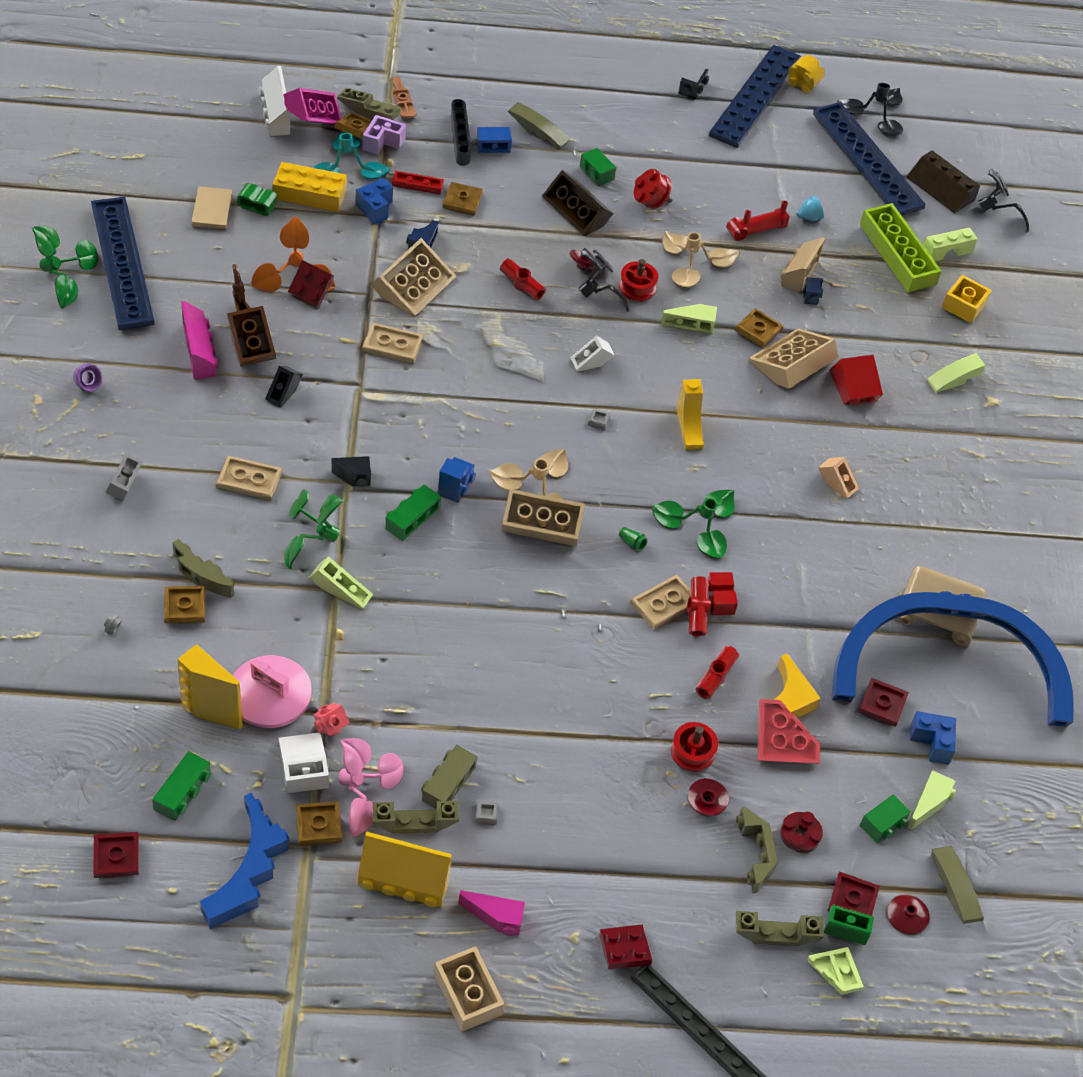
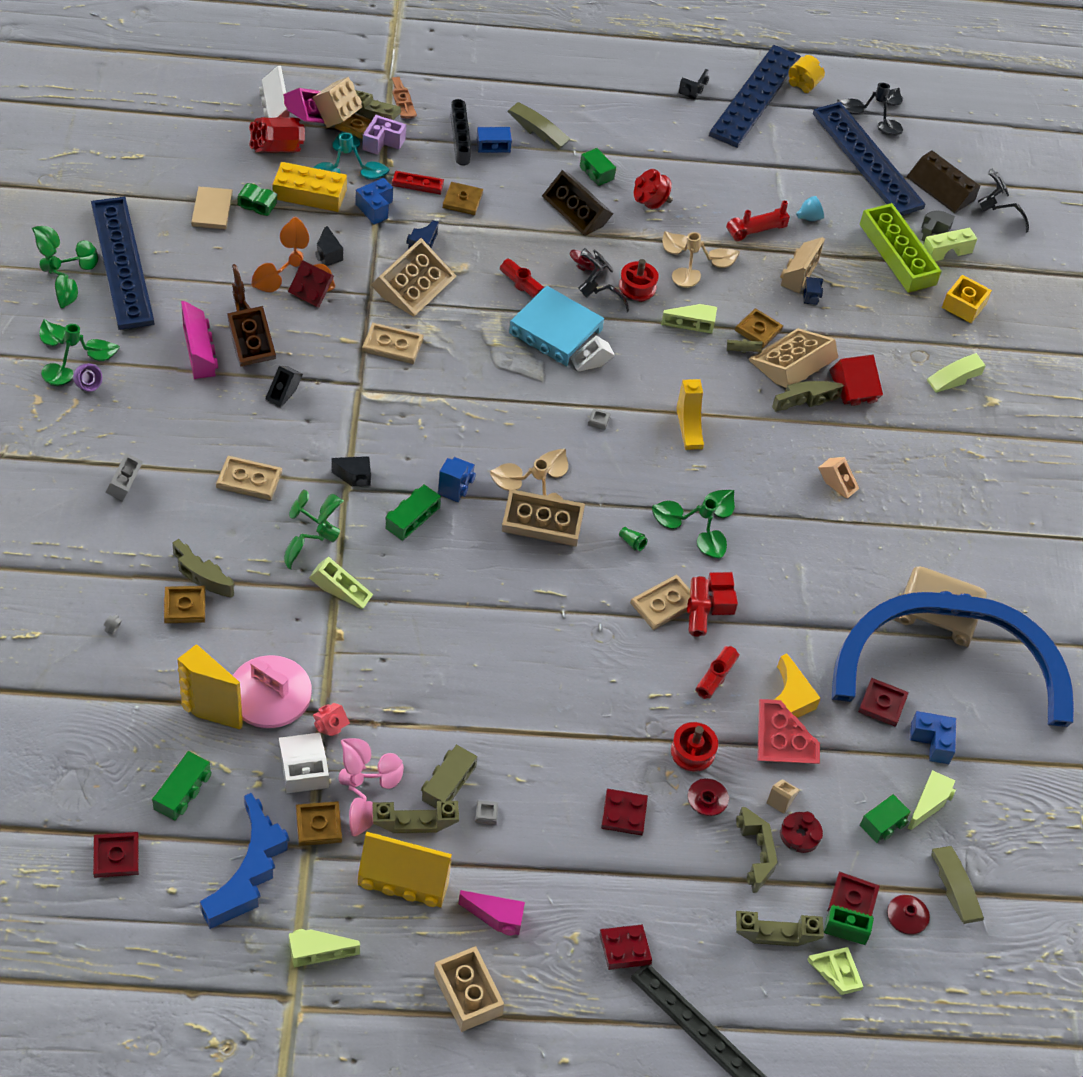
none -> green plant [39,319,120,386]
none -> red brick [249,117,305,153]
none -> yellowish green slope [289,929,360,968]
none -> tan brick [313,77,362,128]
none -> black slope [315,226,344,266]
none -> medium azure panel [509,286,604,366]
none -> dark red plate [601,788,648,836]
none -> olive pin [727,339,762,353]
none -> tan slope [766,779,800,814]
none -> olive slope [772,381,844,412]
none -> dark grey brick [921,211,955,241]

